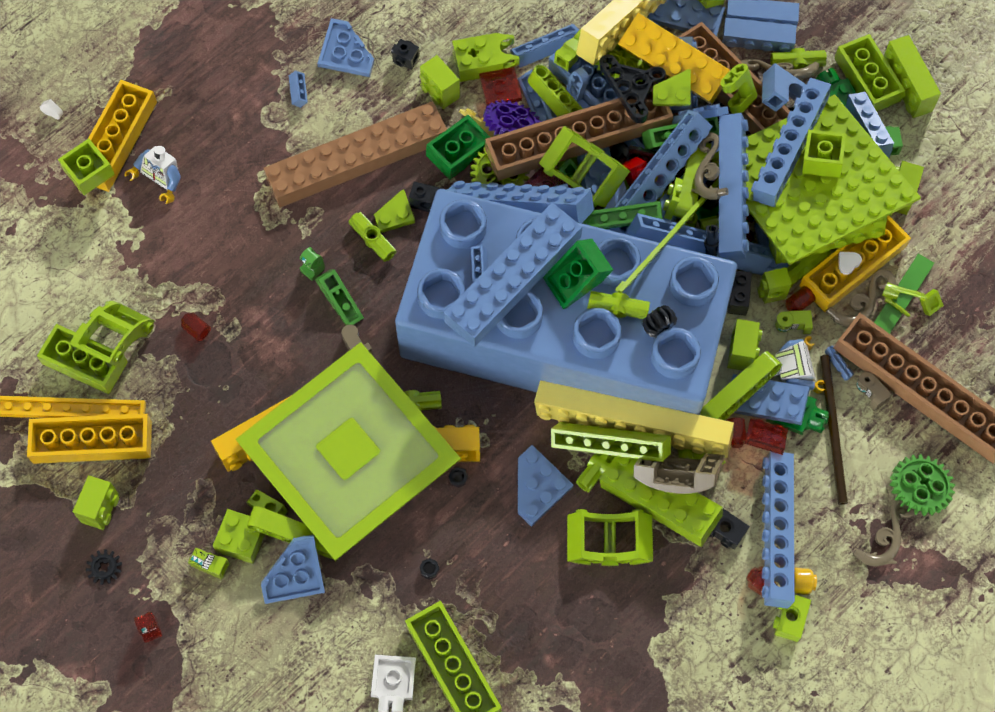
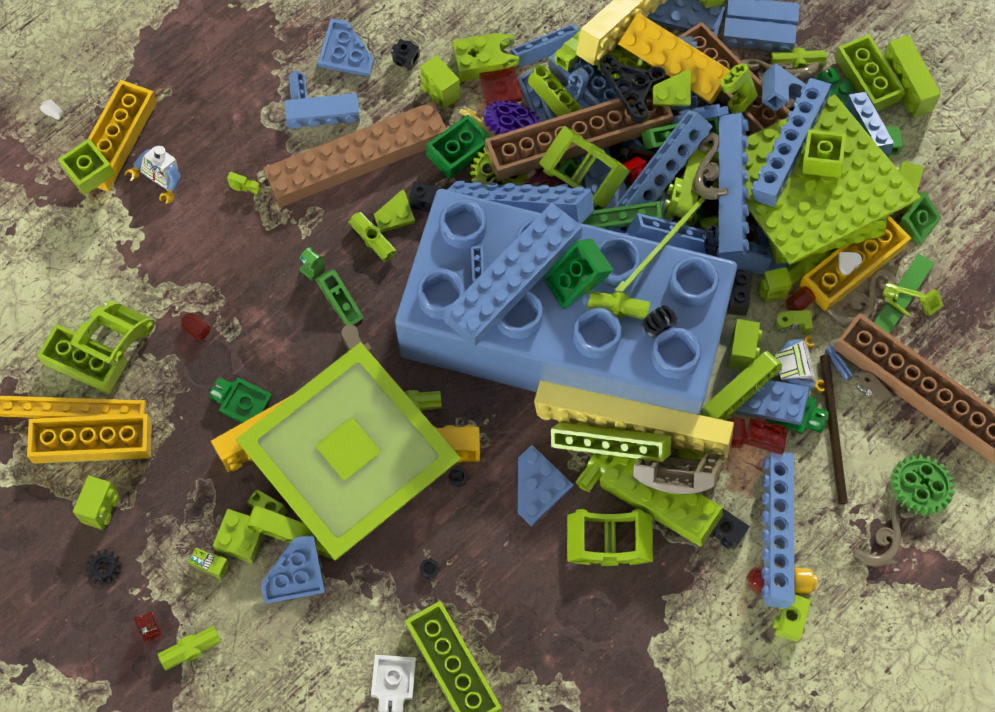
none -> lime piece [158,626,222,671]
none -> green plate [209,377,272,423]
none -> lime plate [227,172,261,195]
none -> medium blue brick [285,93,360,129]
none -> bright green slope [899,191,941,244]

